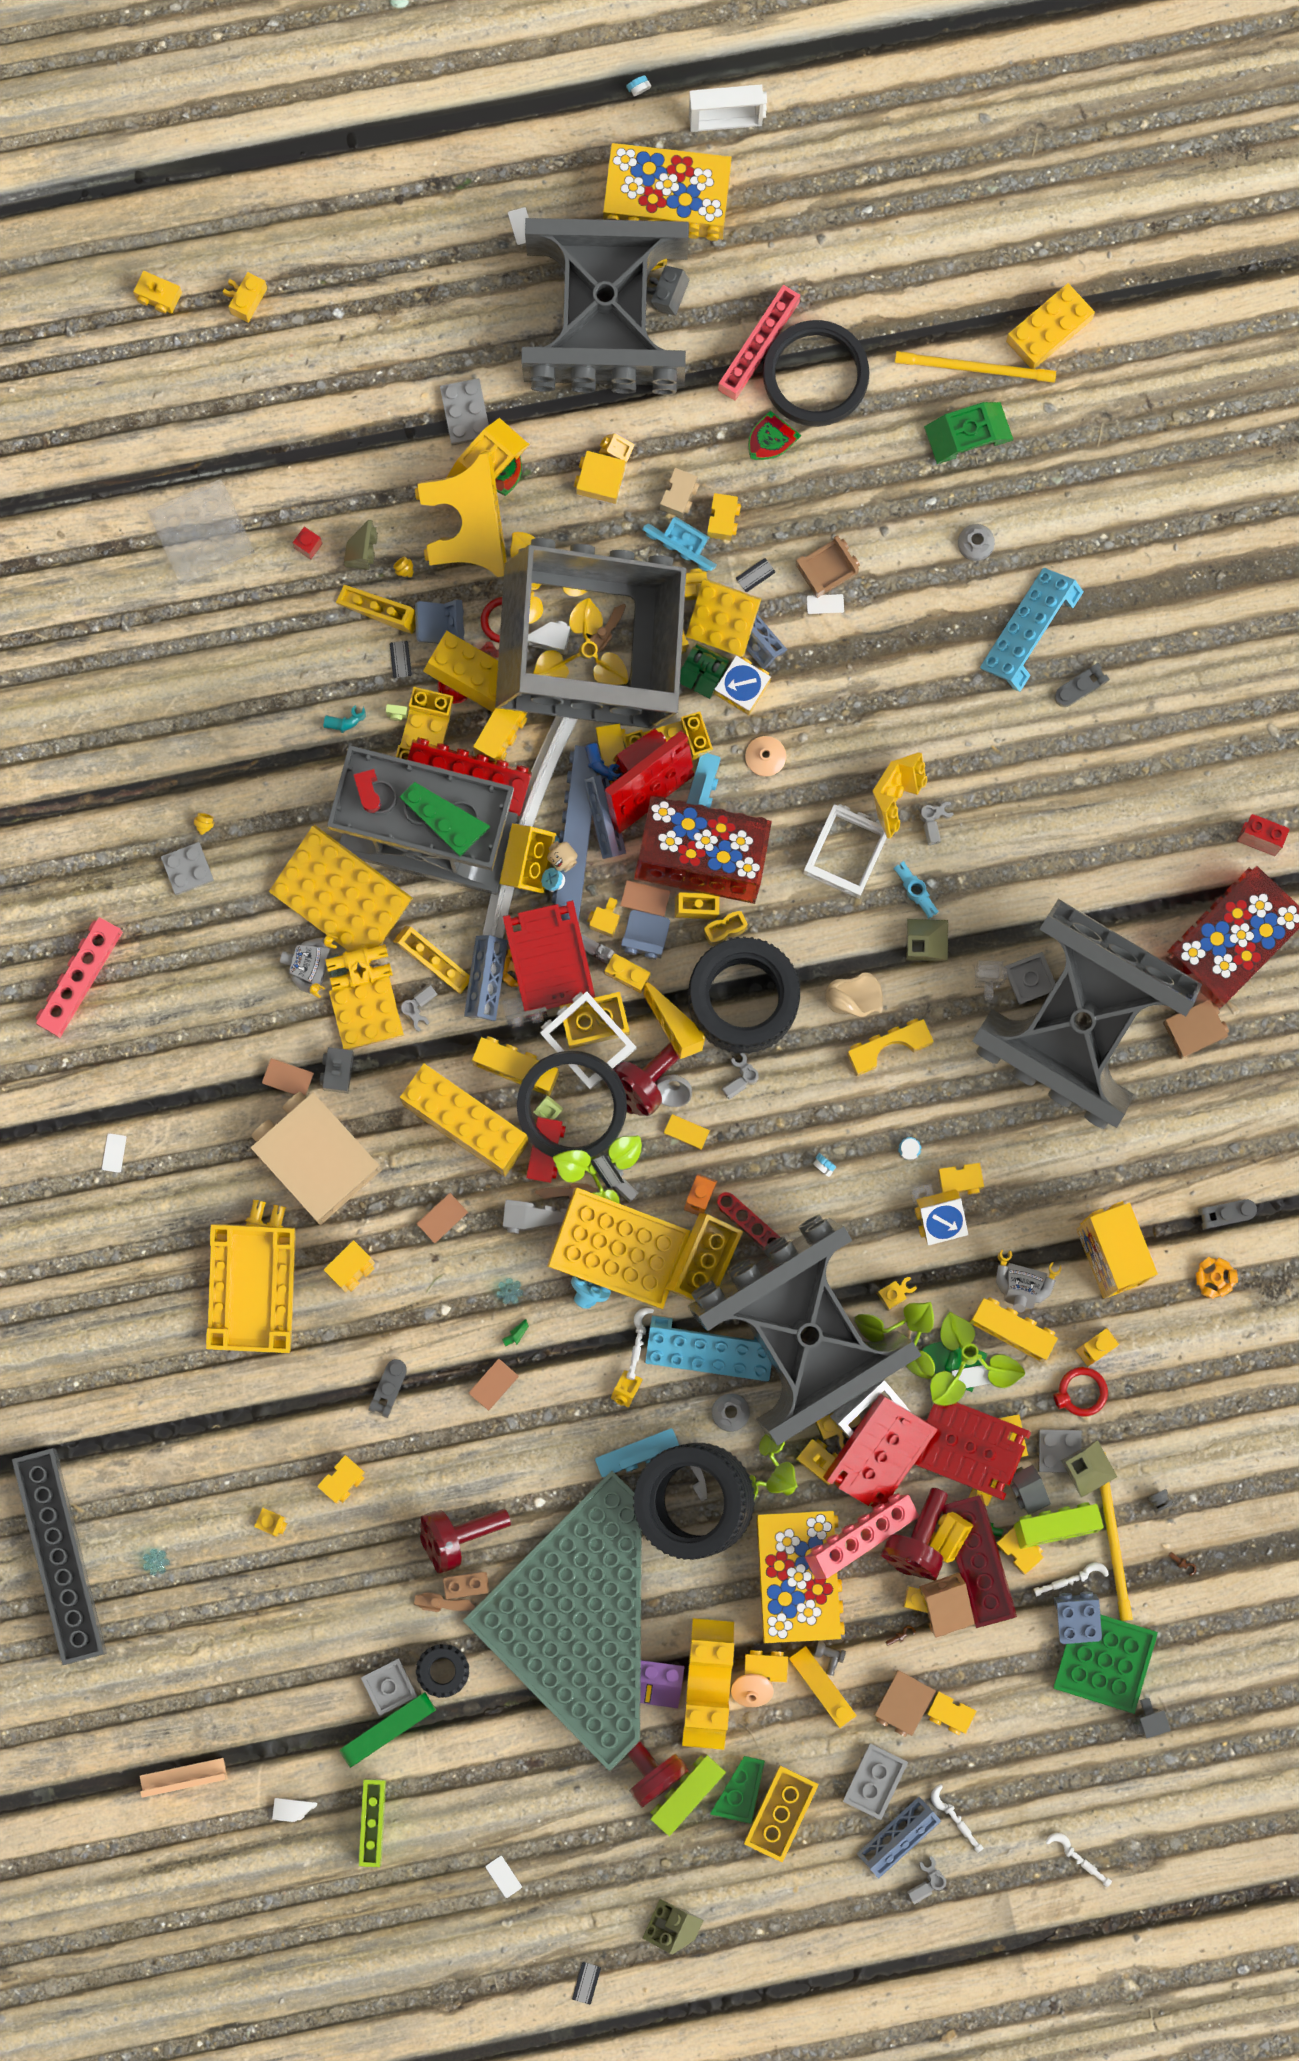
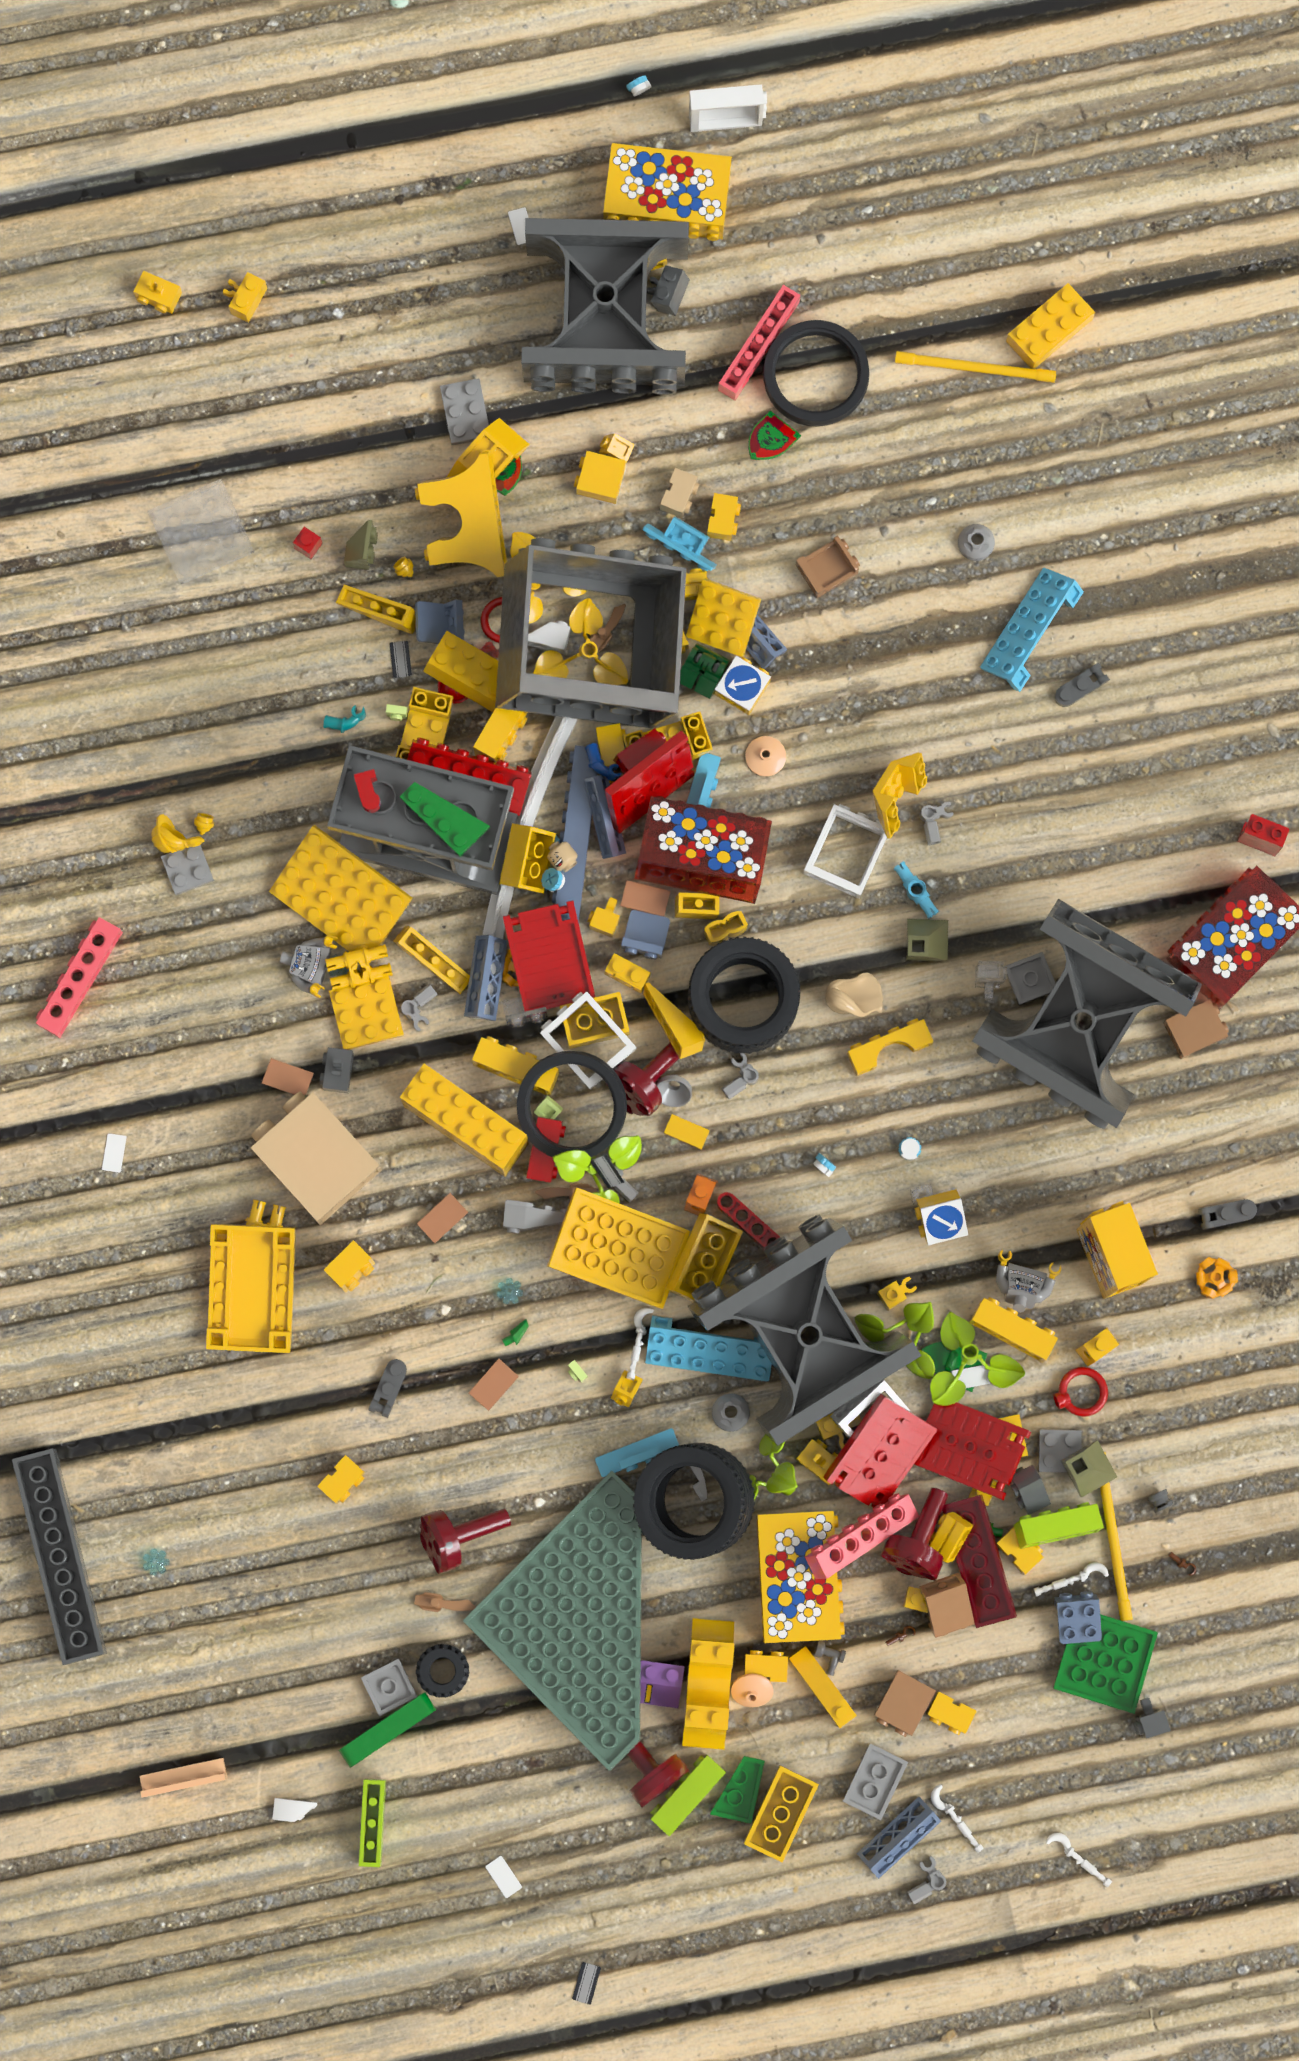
yellow bracket [254,1508,288,1537] -> none
medium nougat panel [443,1572,490,1600] -> none
medium azure plate [571,1276,611,1309] -> none
light grey bar [581,935,615,964] -> none
olive slope [642,1899,704,1955] -> none
sticker [736,558,775,592] -> none
white sticker [807,594,844,614] -> none
green slope [924,402,1014,464] -> none
yellow brick [938,1163,984,1196] -> none
none -> yellow piece [151,814,205,853]
none -> yellowish green plate [568,1360,588,1383]

